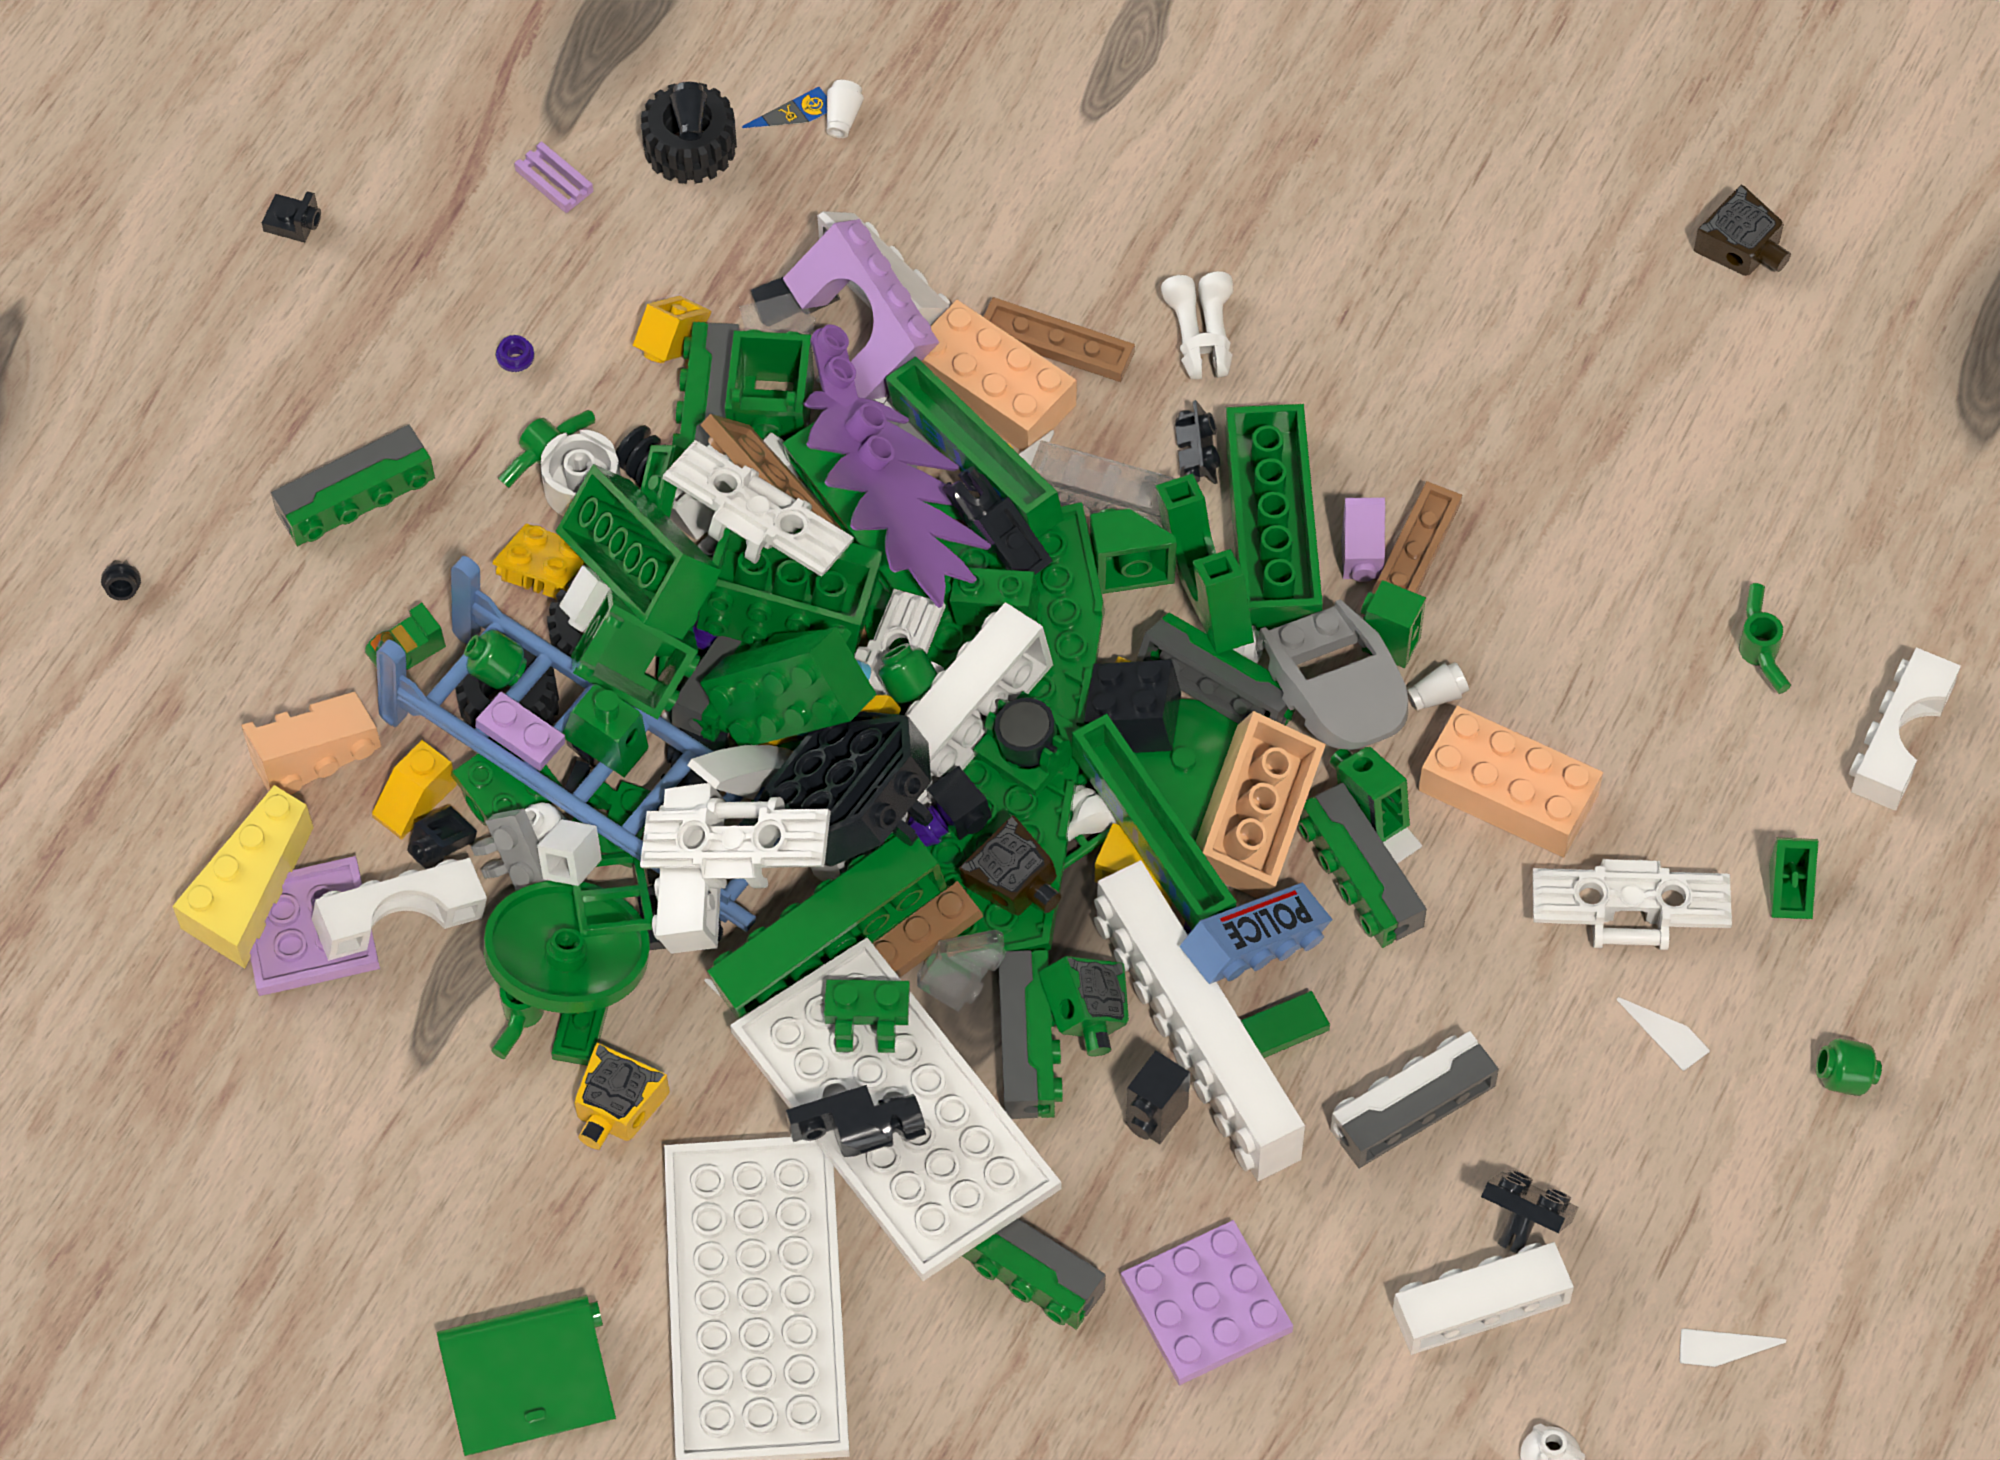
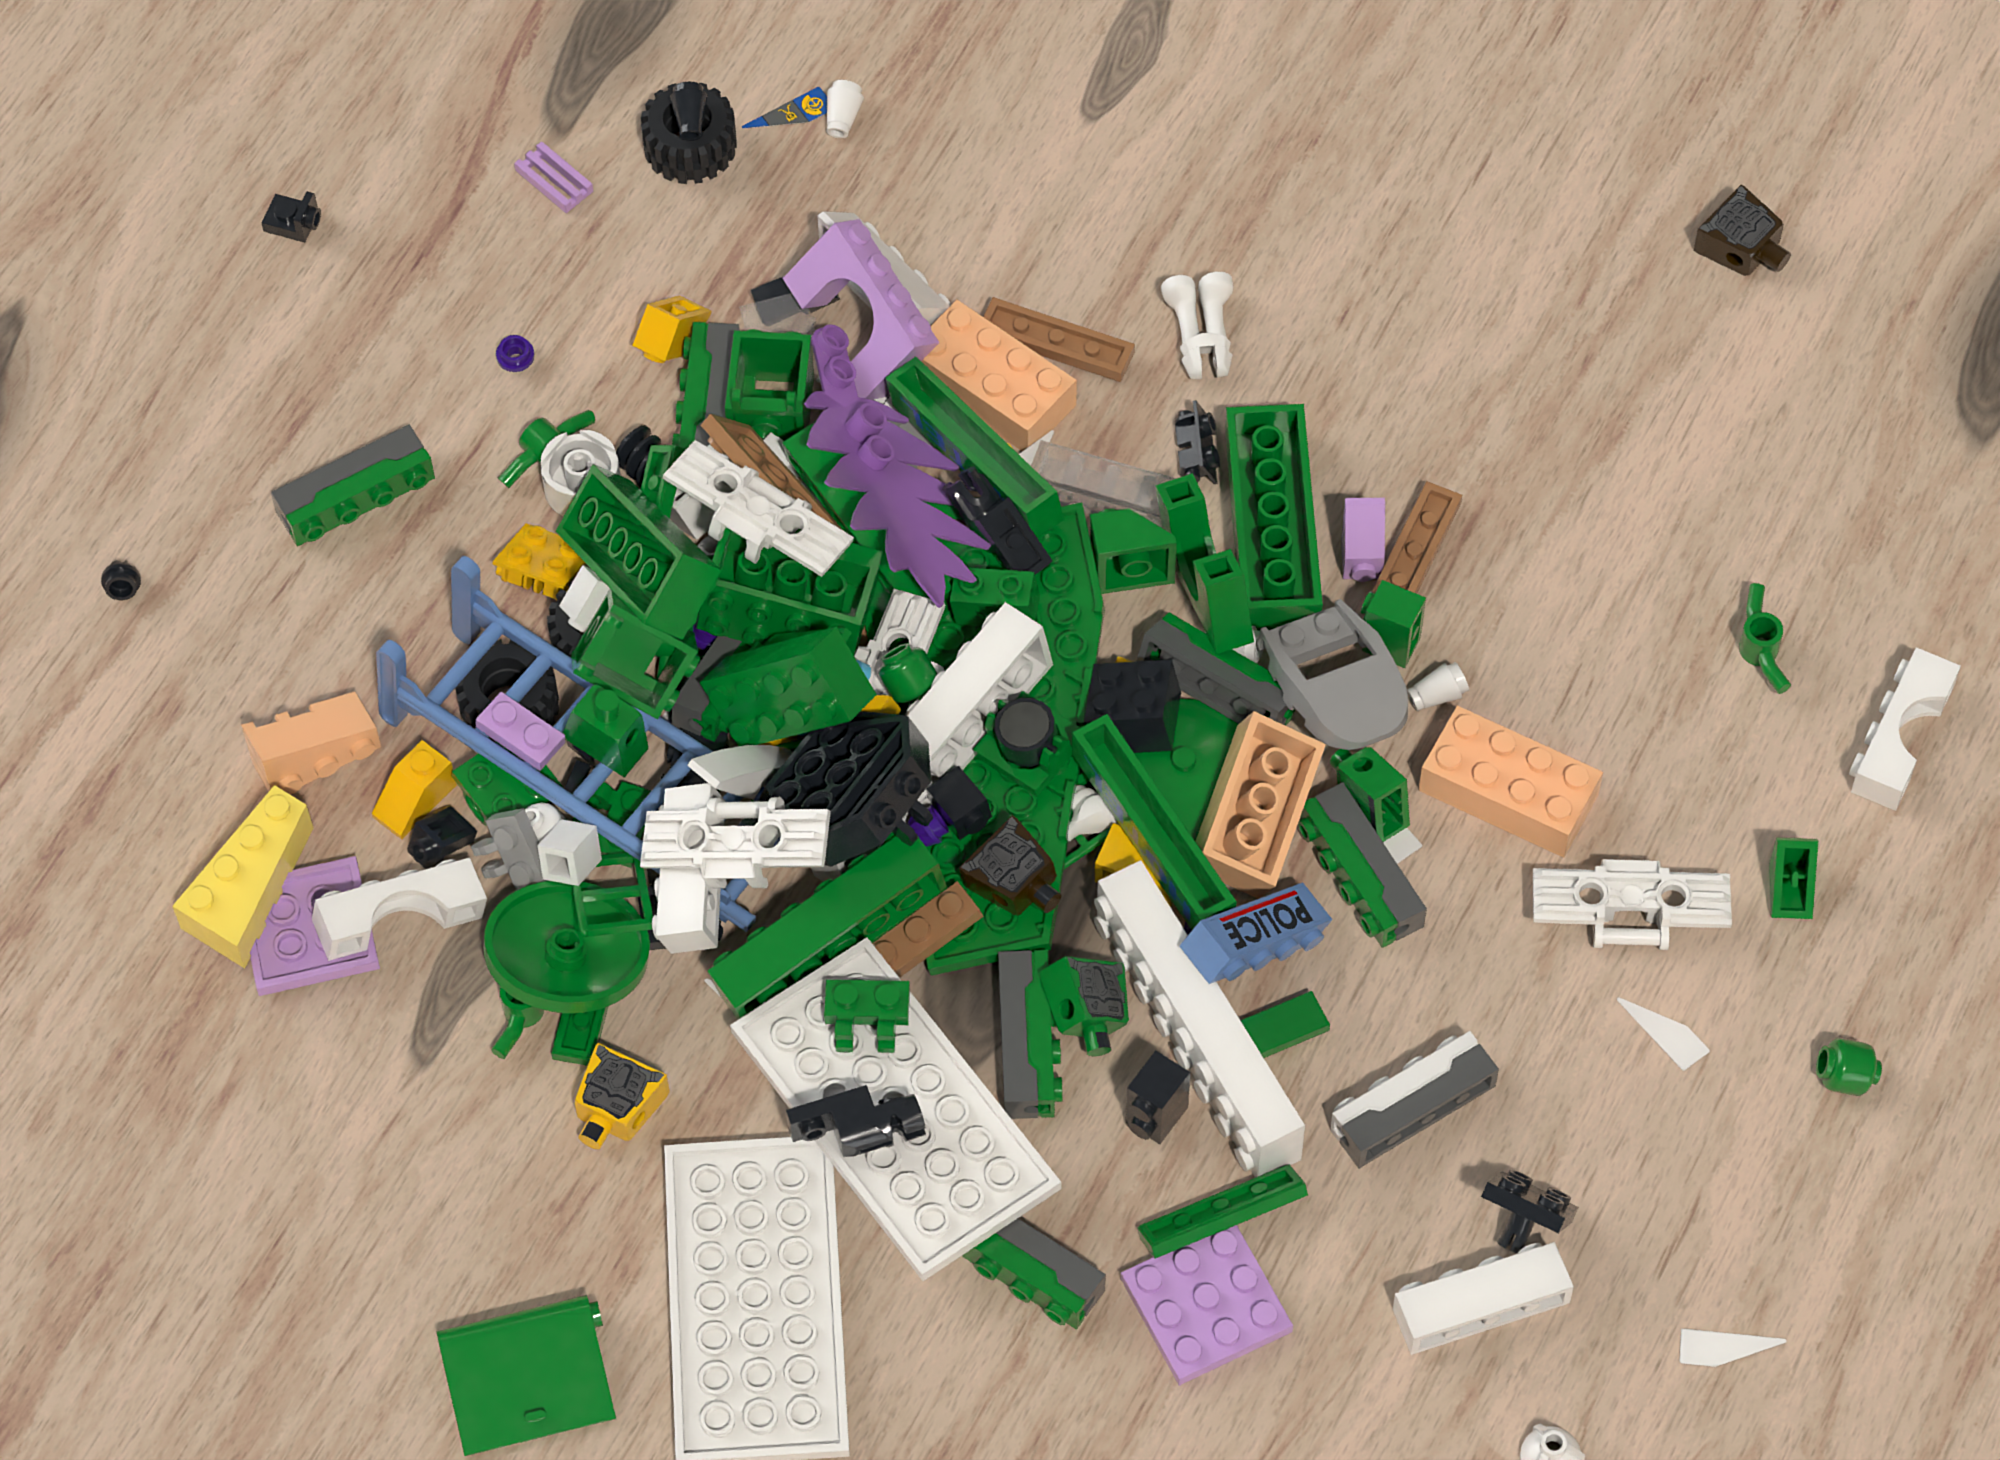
green leg [365,603,446,670] -> none
green head [464,629,527,689] -> none
clear slope [917,929,1006,1012] -> none
none -> green tile [1137,1164,1308,1259]

